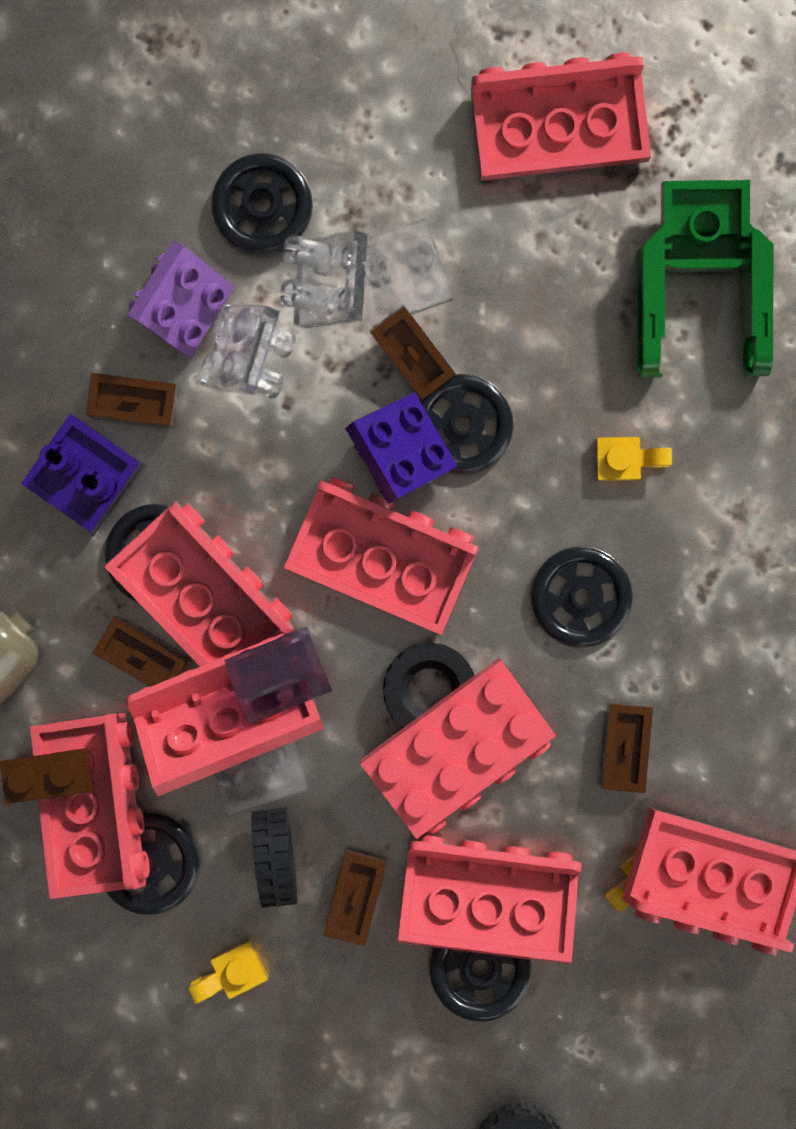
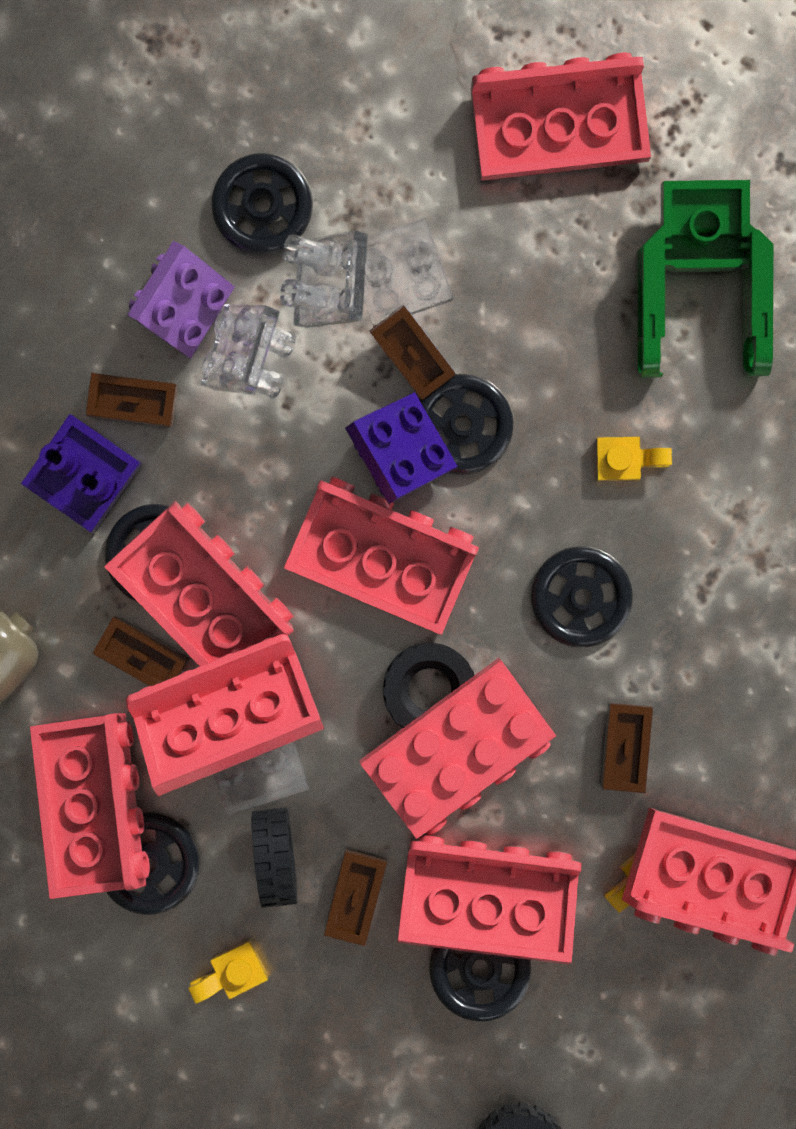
reddish brown plate [0,748,94,804] -> none
clear purple brick [224,627,332,724] -> none

